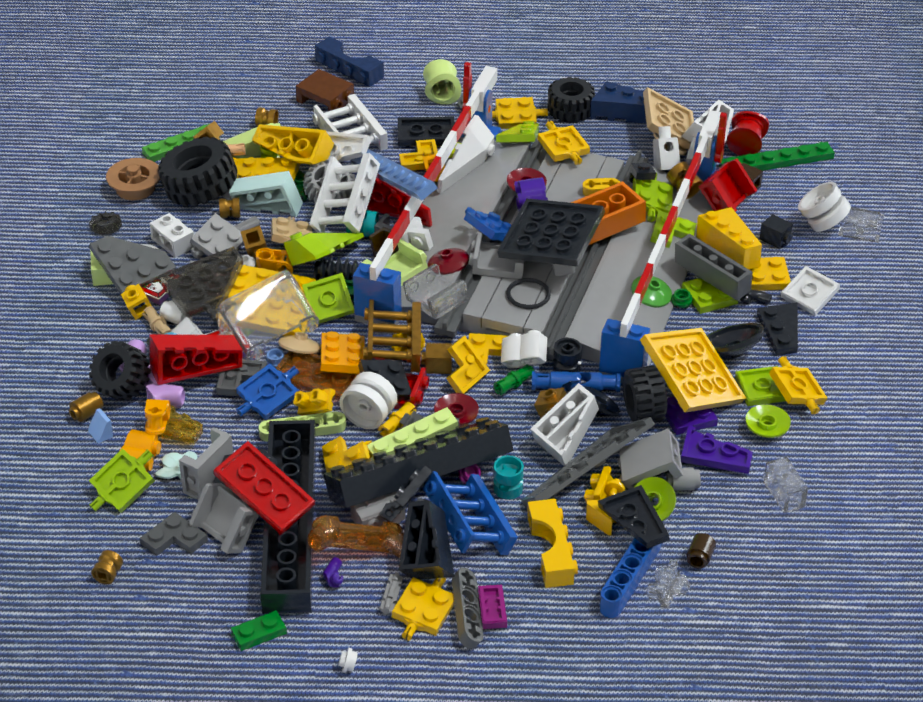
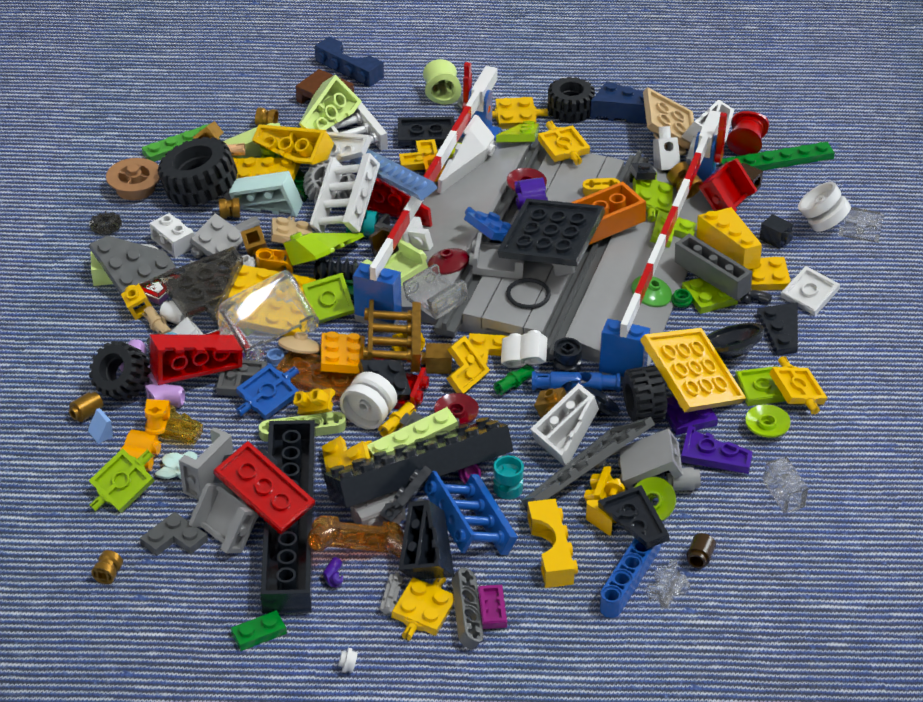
none -> yellowish green wedge [299,75,362,130]

